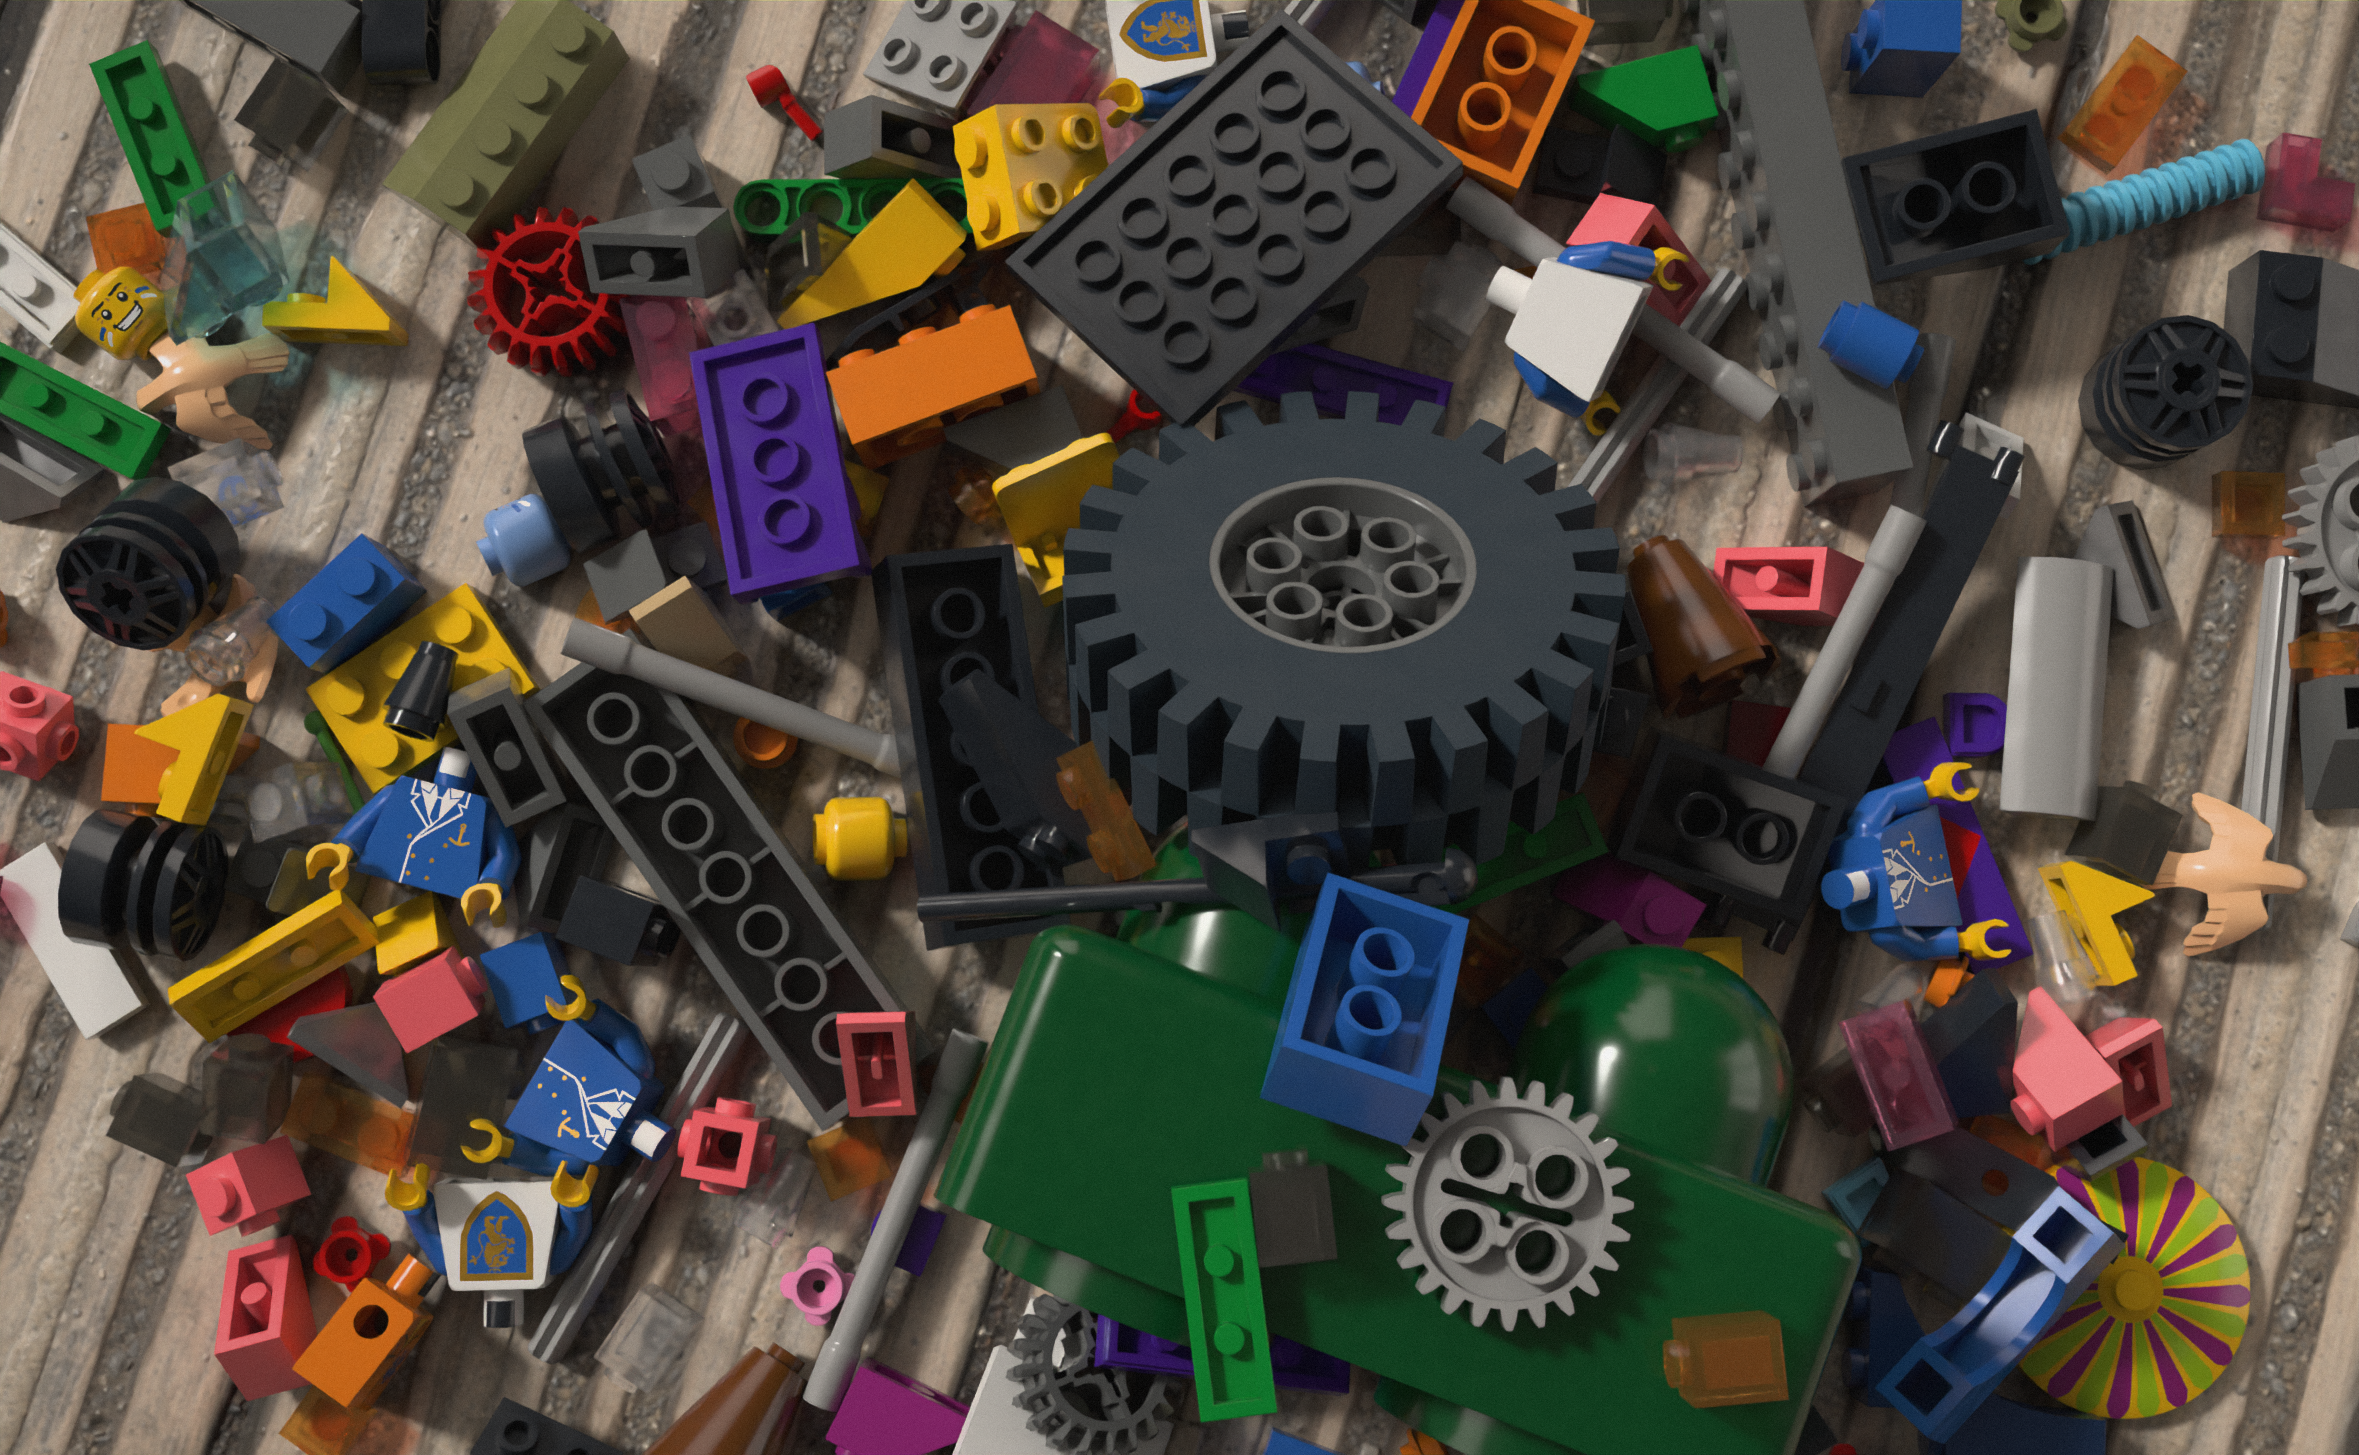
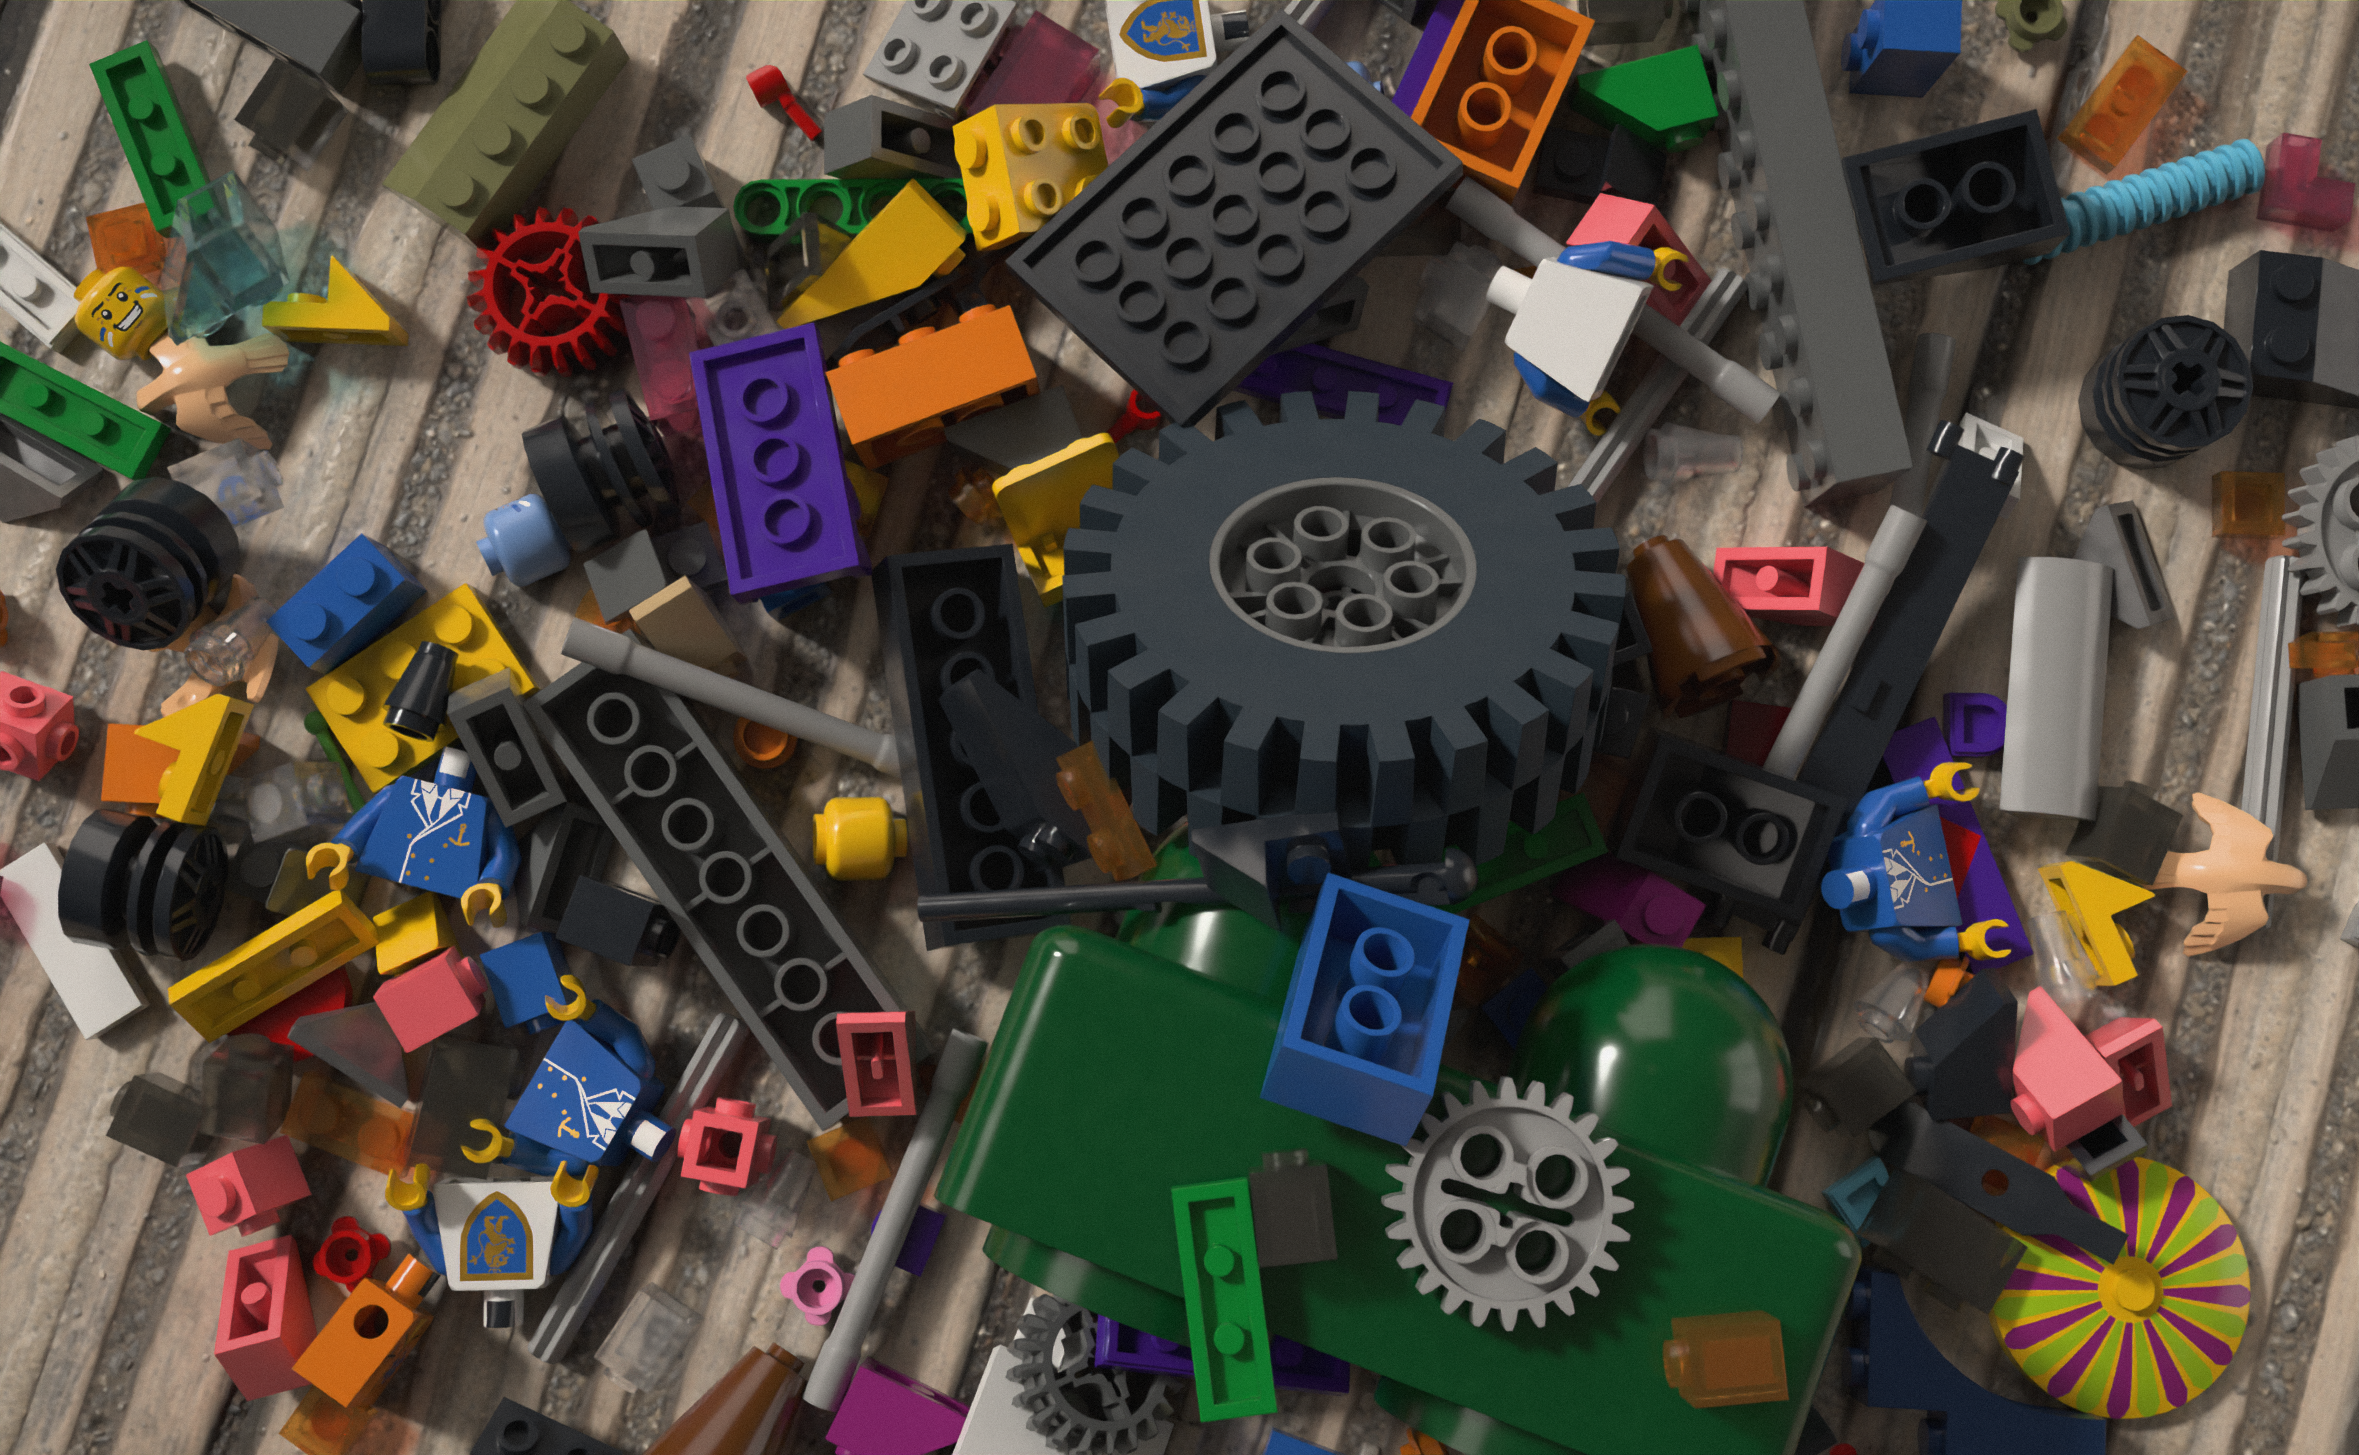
blue brick [1817,300,1924,389] -> none
clear pink brick [1838,996,1959,1152] -> none
blue arch [1875,1186,2126,1444] -> none

